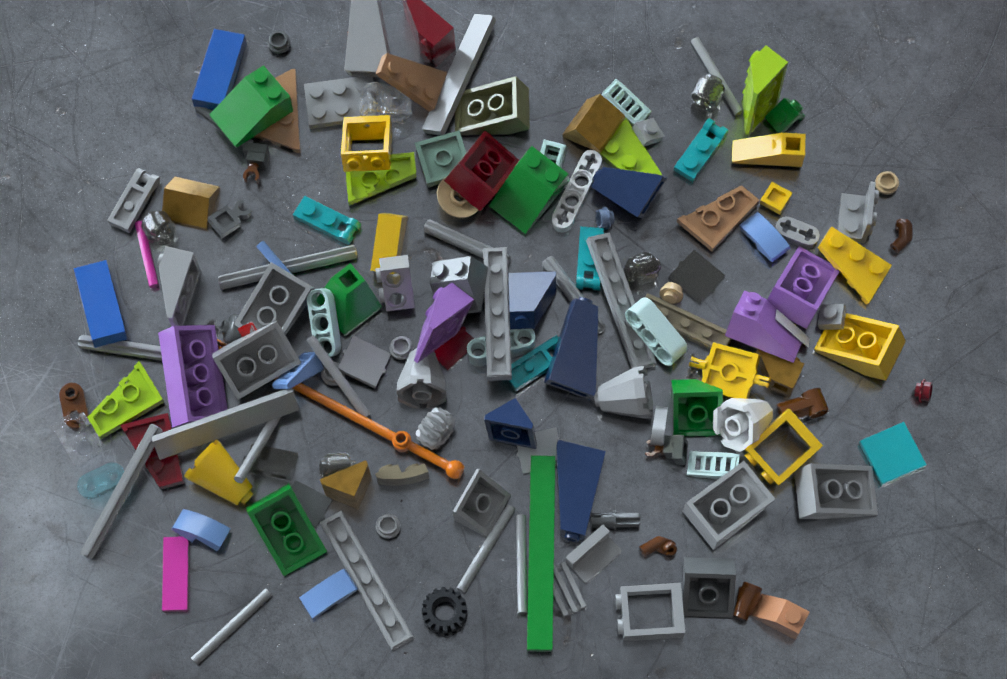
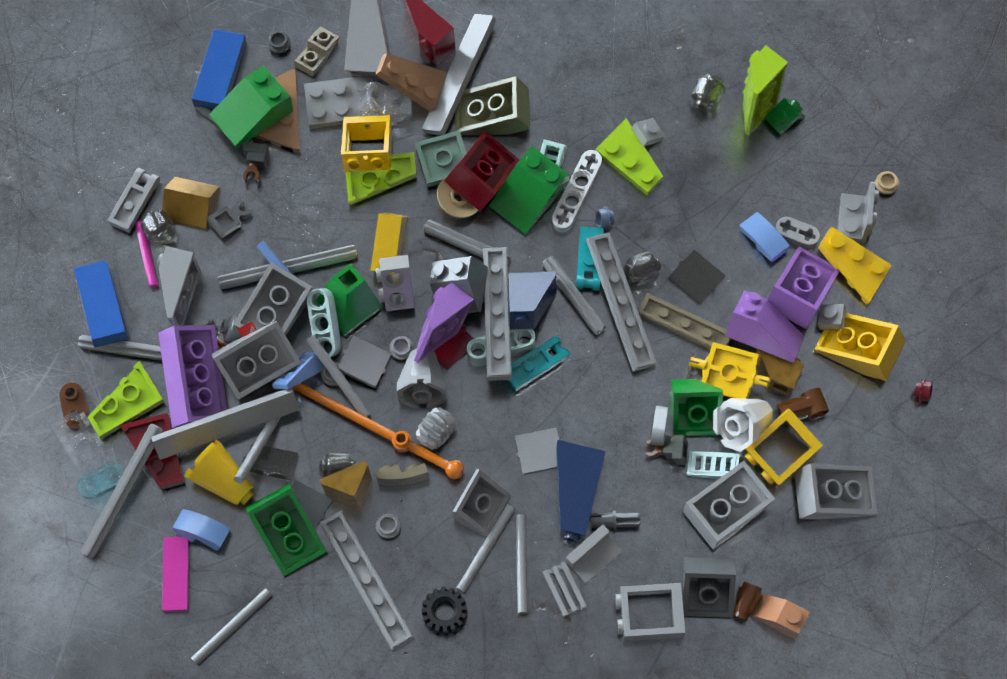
teal plate [293,196,362,245] -> none
medium blue slope [299,569,358,618] -> none
dark blue slope [484,398,537,449] -> none
green tile [527,455,555,652] -> none
dark blue slope [544,297,598,399] -> none
pearl gold slope [562,94,626,153] -> none
dark blue slope [591,167,667,218] -> none
light grey cone [594,366,653,419] -> none
light aqua slope [601,79,651,126] -> none
light aqua beam [625,298,688,366] -> none
reddish brown arm [639,536,677,557] -> none
tan plate [659,282,684,304] -> none
teal plate [673,118,729,182] -> none
medium nougat wing [677,185,759,252] -> none
light grey bar [691,37,743,116] -> none
yellow slope [732,133,806,167] -> none
yellow plate [760,182,792,215] -> none
white sticker [775,310,810,348] -> none
teal tile [859,422,927,486] -> none
reddish brown arm [890,218,913,253] -> none
none -> dark tan slope [294,26,339,77]

